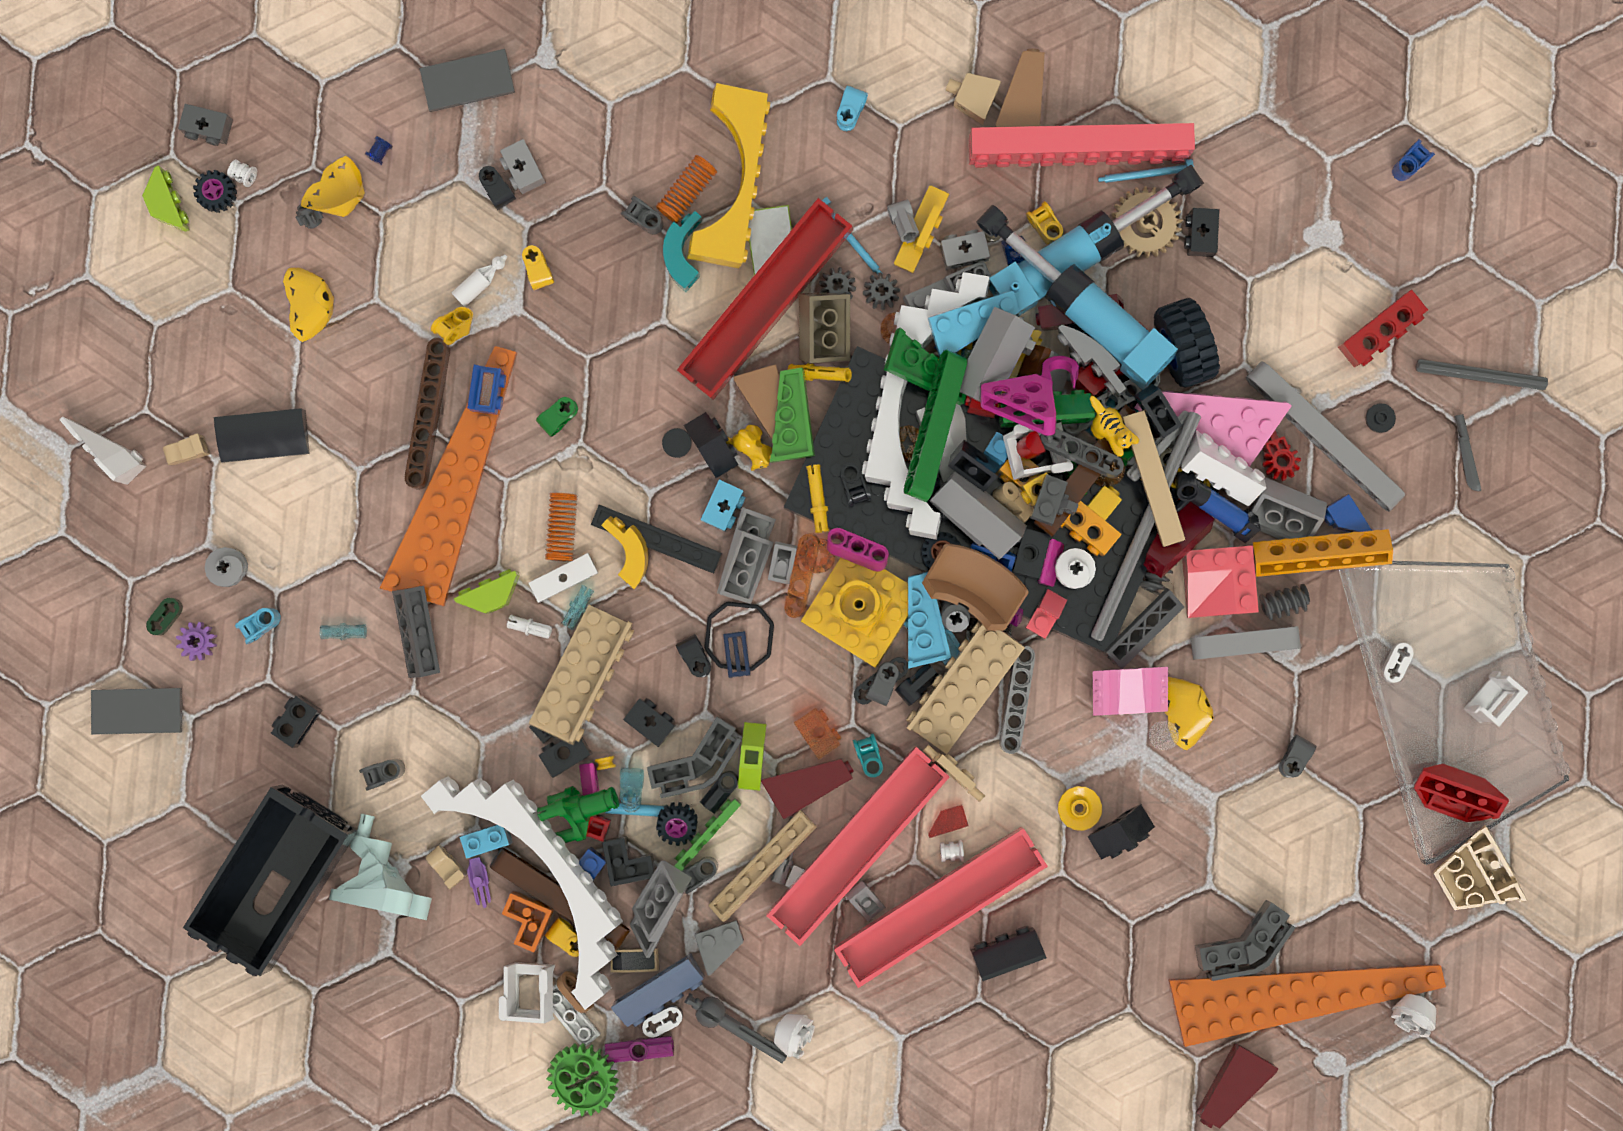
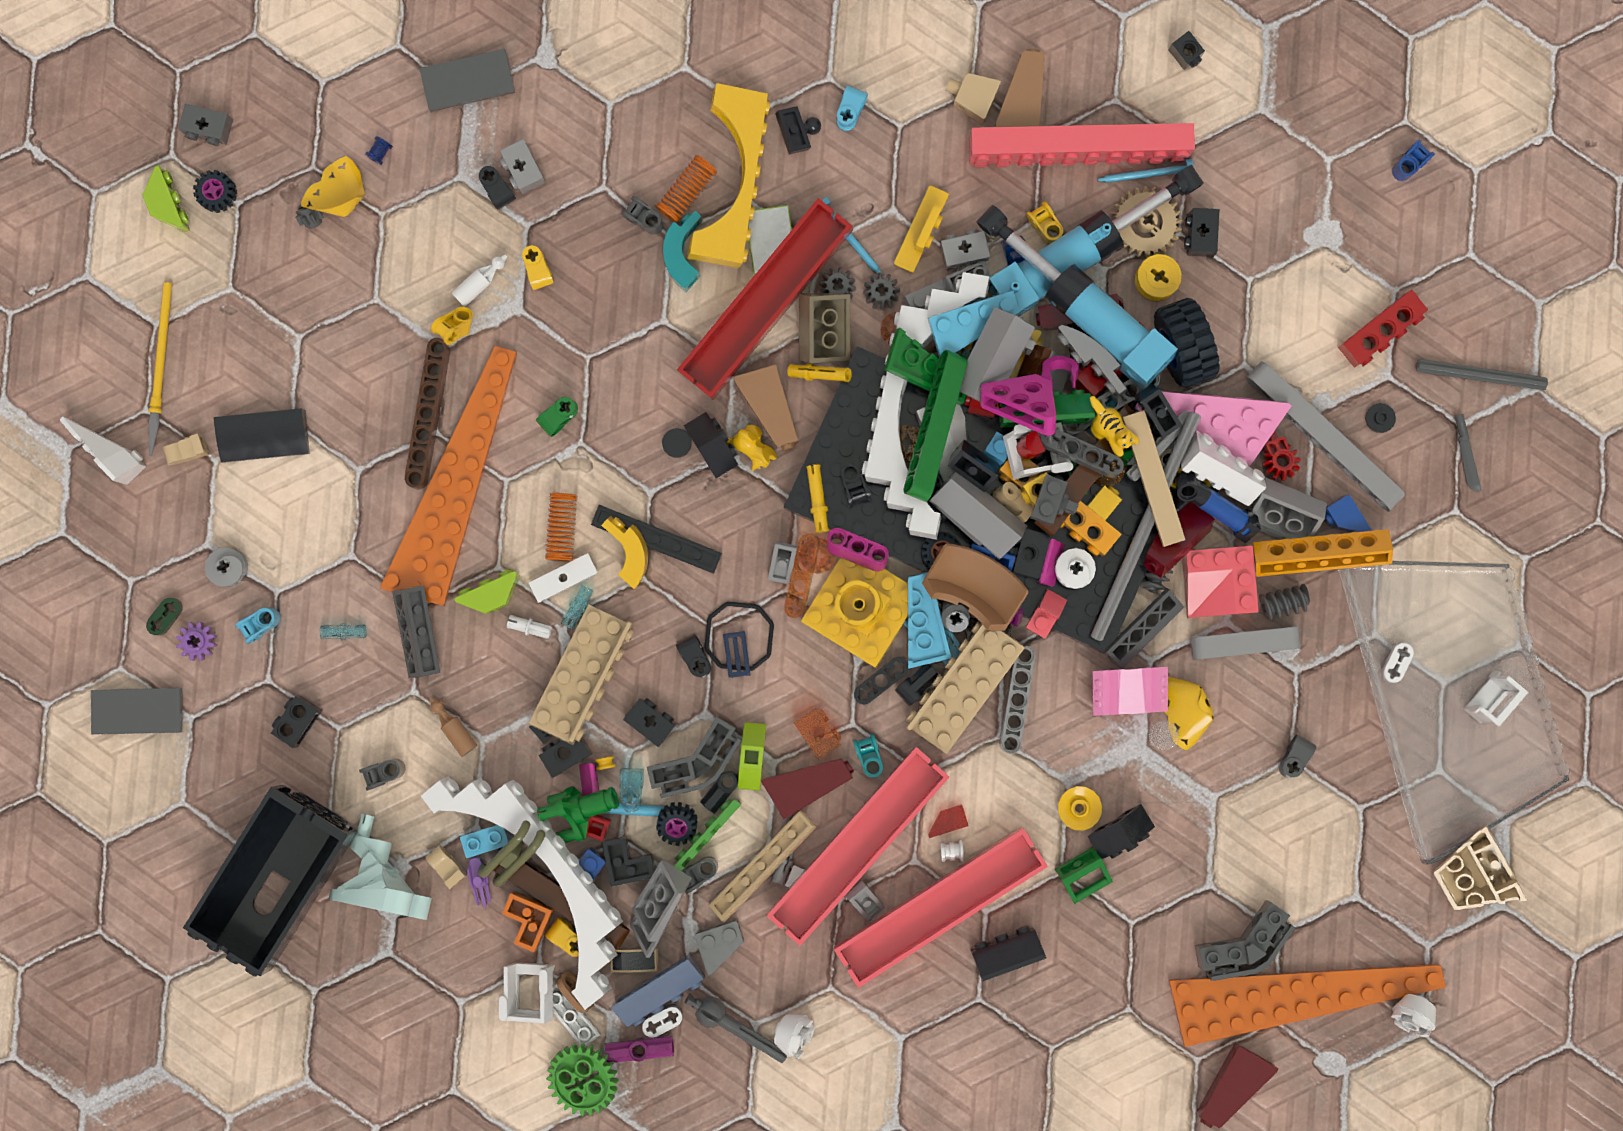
white bush [227,159,257,187] -> none
yellow piece [283,268,334,342] -> none
blue window [467,364,506,415] -> none
medium azure brick [701,480,746,532] -> none
light grey slope [717,507,776,604] -> none
bright green wing [770,367,815,463] -> none
dark grey piece [866,662,899,706] -> none
light grey piece [887,199,919,243] -> none
tan plate [922,744,985,802] -> none
red wedge [1414,764,1509,822] -> none
none -> yellow piece [148,282,172,456]
none -> medium nougat wheel [429,697,478,757]
none -> olive piece [478,820,545,887]
none -> black plate [775,106,821,155]
none -> green tile [1055,847,1113,904]
none -> yellow piece [1135,254,1182,301]
none -> black brick [1168,31,1205,70]

